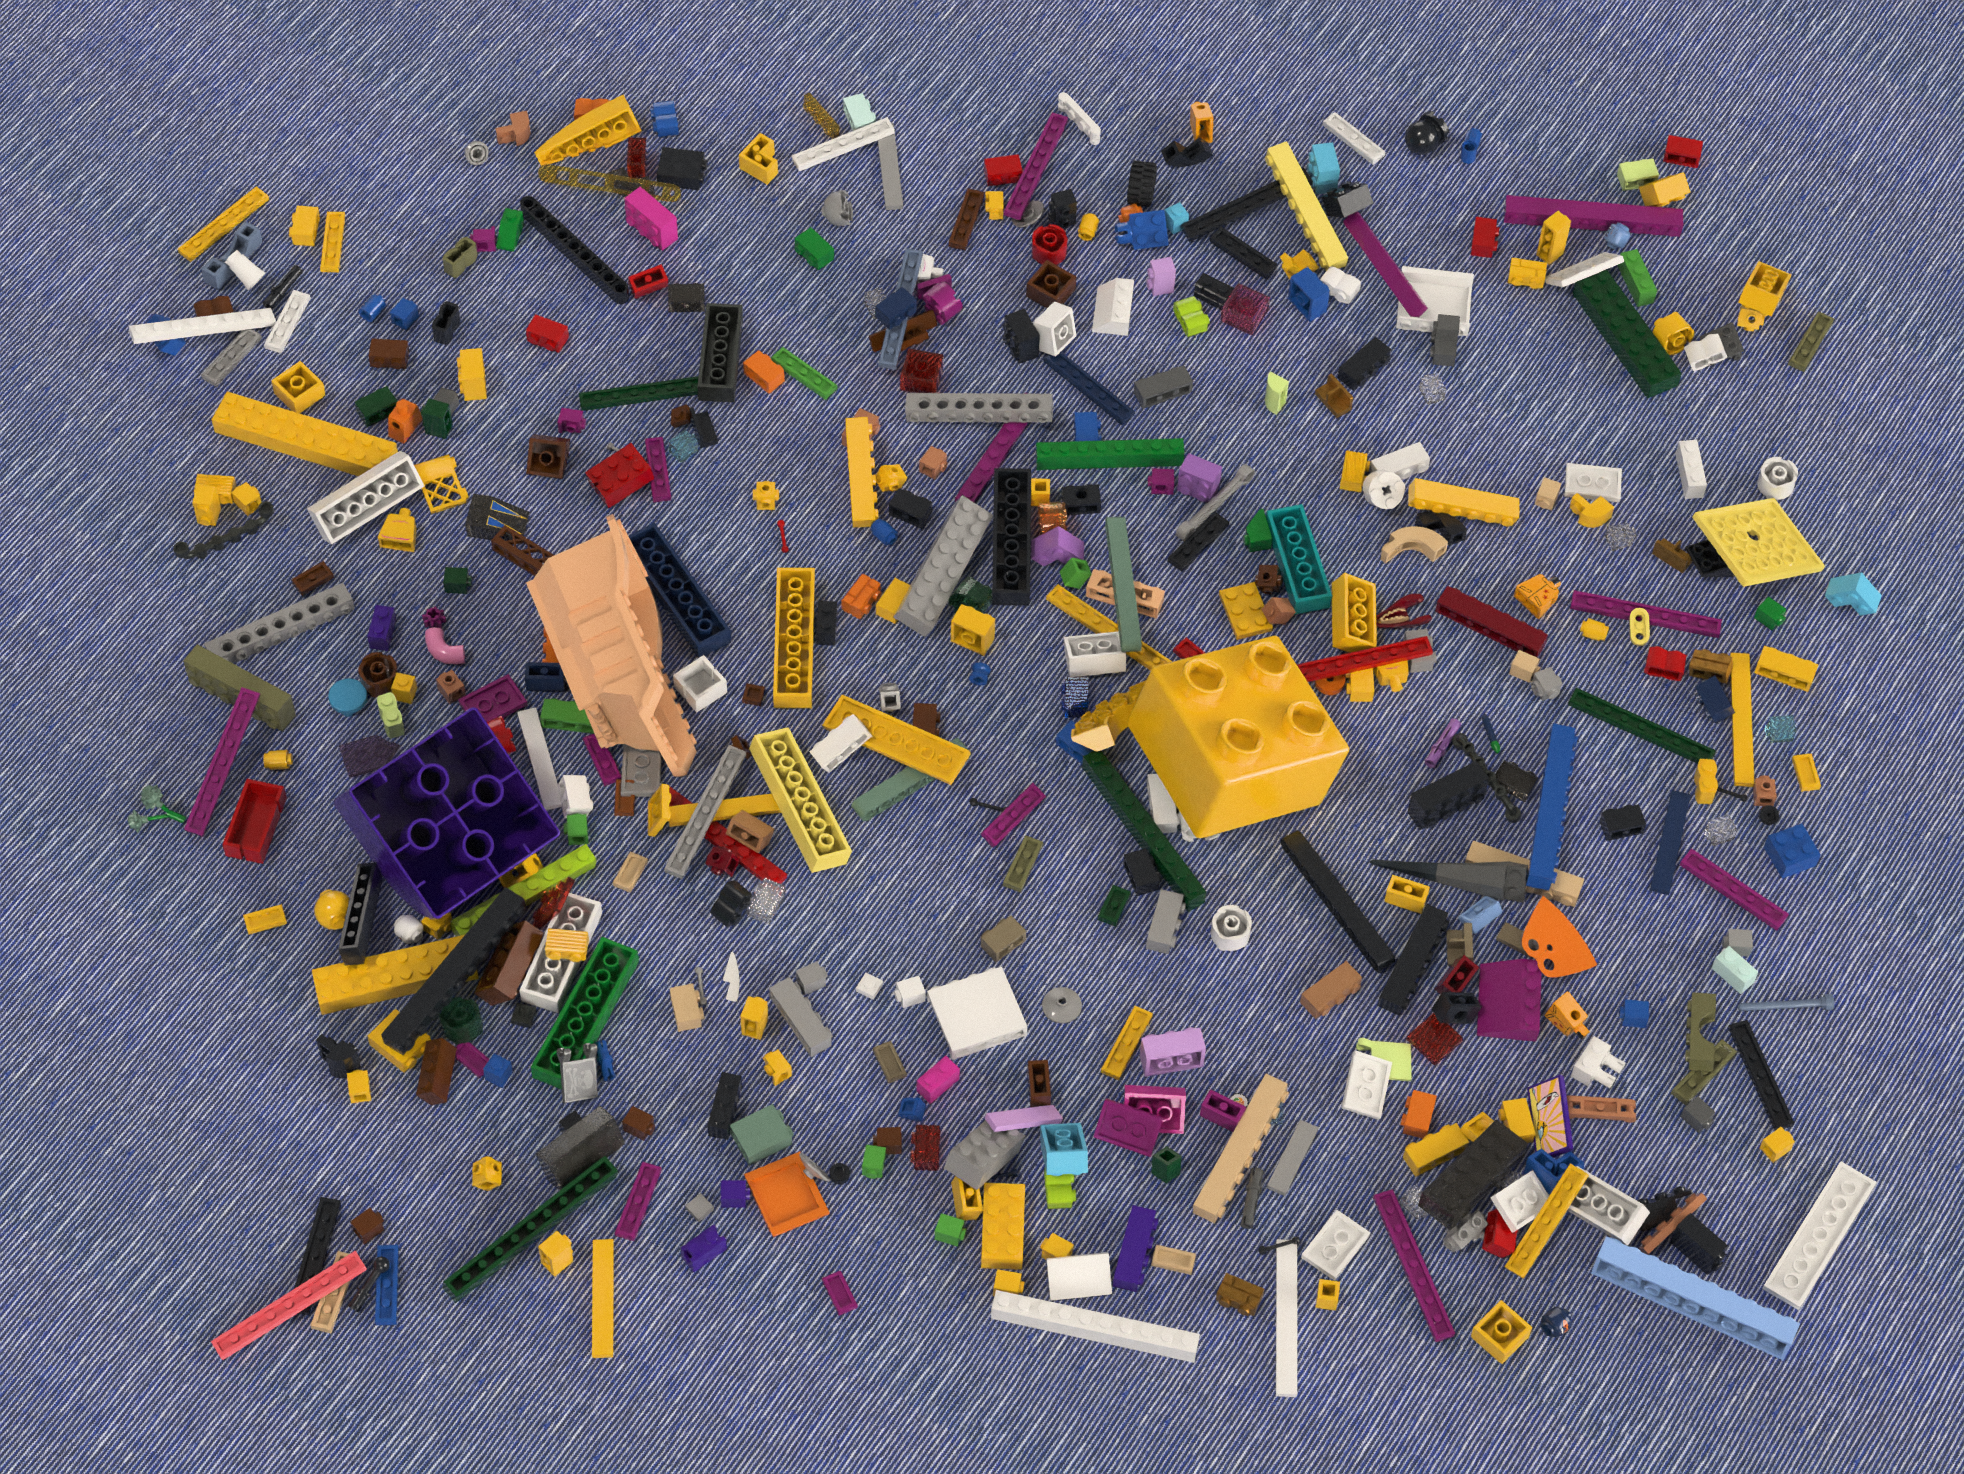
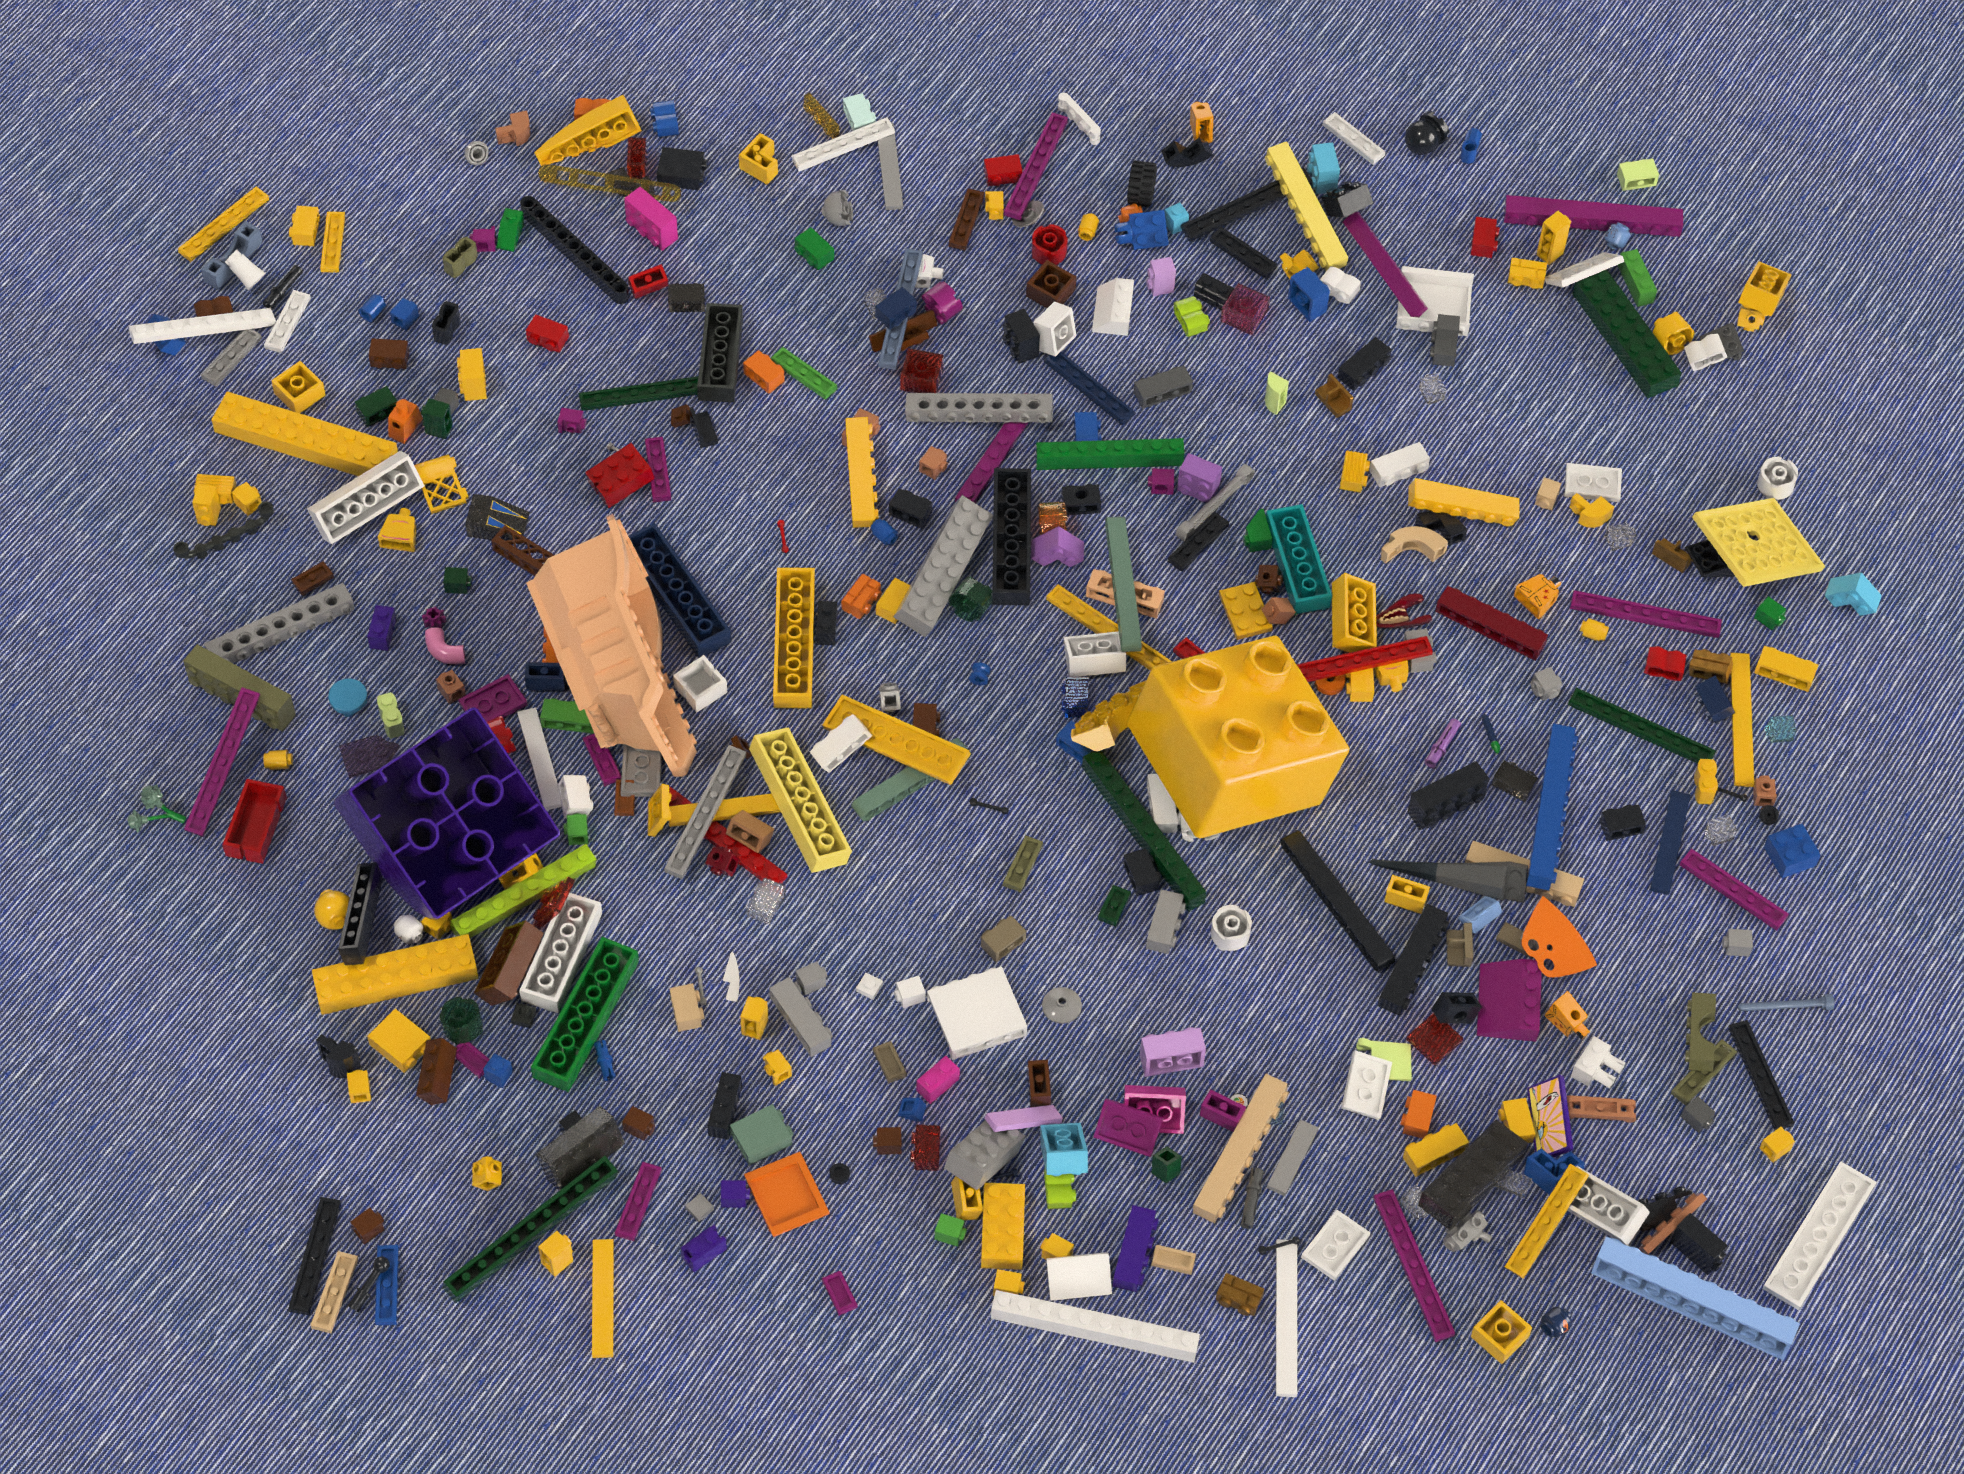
coral plate [211,1251,367,1360] -> none
yellow plate [243,904,287,935] -> none
reddish brown brick [358,652,398,698] -> none
black brick [381,887,526,1055] -> none
yellow brick [391,672,417,704] -> none
reddish brown slope [526,434,570,479] -> none
yellow brick [545,928,589,962] -> none
flag [557,1043,598,1103] -> none
tan tile [613,852,648,893] -> none
clear light blue brick [668,429,698,463] -> none
black brick [710,880,752,927] -> none
reddish brown tile [742,683,765,706] -> none
yellow brick [753,481,779,510] -> none
light grey dish [799,1152,831,1182] -> none
bright green brick [862,1145,886,1179] -> none
yellow brick [875,464,907,492] -> none
magenta tile [916,274,952,300] -> none
yellow brick [951,604,995,656] -> none
magenta tile [980,783,1046,848] -> none
yellow brick [1031,478,1050,507] -> none
black brick [1048,189,1077,228] -> none
bright green brick [1060,557,1092,589] -> none
yellow tile [1101,1006,1153,1080] -> none
medium nougat brick [1300,961,1362,1019] -> none
yellow brick [1315,1279,1340,1311] -> none
white brick [1363,470,1405,509] -> none
dark red brick [1434,955,1479,995] -> none
pearl dark grey bar [1452,733,1521,823] -> none
yellow plate [1460,1112,1498,1143] -> none
red brick [1482,1208,1519,1258] -> none
white plate [1490,1170,1549,1233] -> none
tan brick [1509,650,1541,683] -> none
blue brick [1619,999,1649,1028] -> none
light yellow plate [1629,608,1650,646] -> none
yellow brick [1639,172,1690,207] -> none
red brick [1663,135,1703,168] -> none
white brick [1675,440,1707,499] -> none
light aqua brick [1712,946,1758,994] -> none
olive tile [1788,311,1835,372] -> none
yellow tile [1792,753,1821,792] -> none

